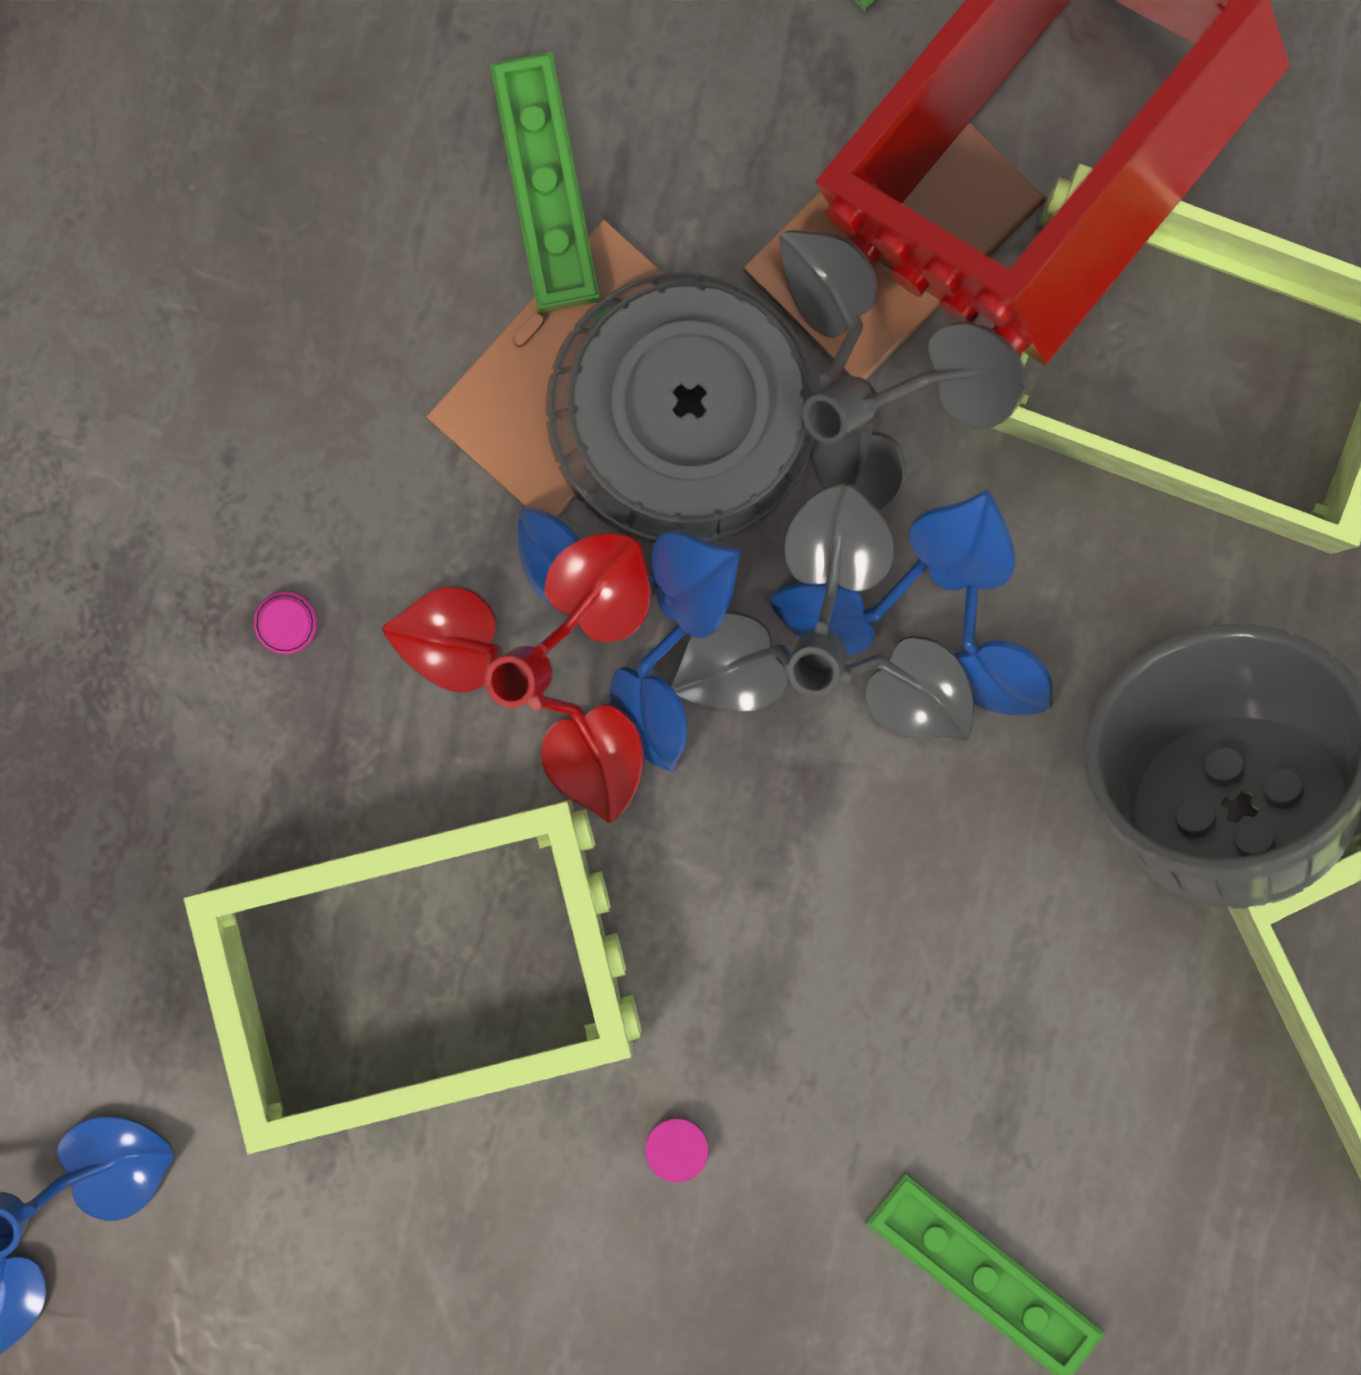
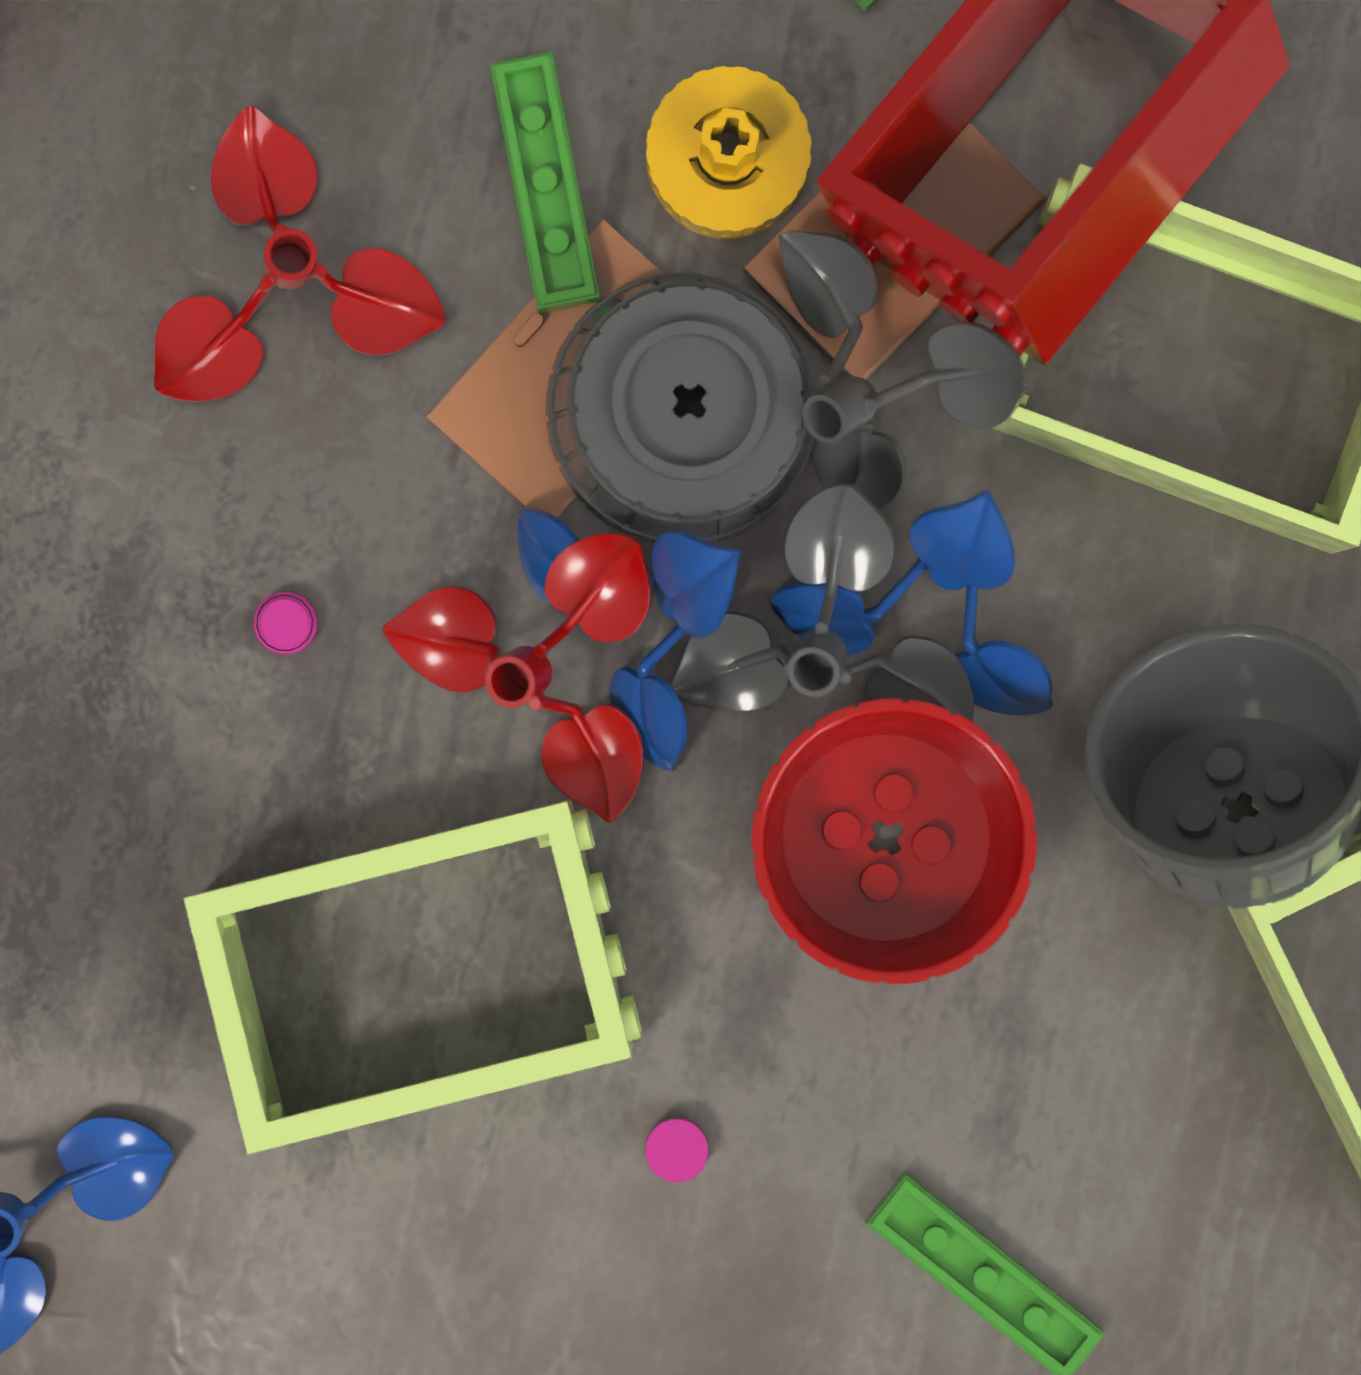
none -> red plant [154,106,446,402]
none -> yellow piece [646,66,812,240]
none -> red piece [752,699,1037,984]

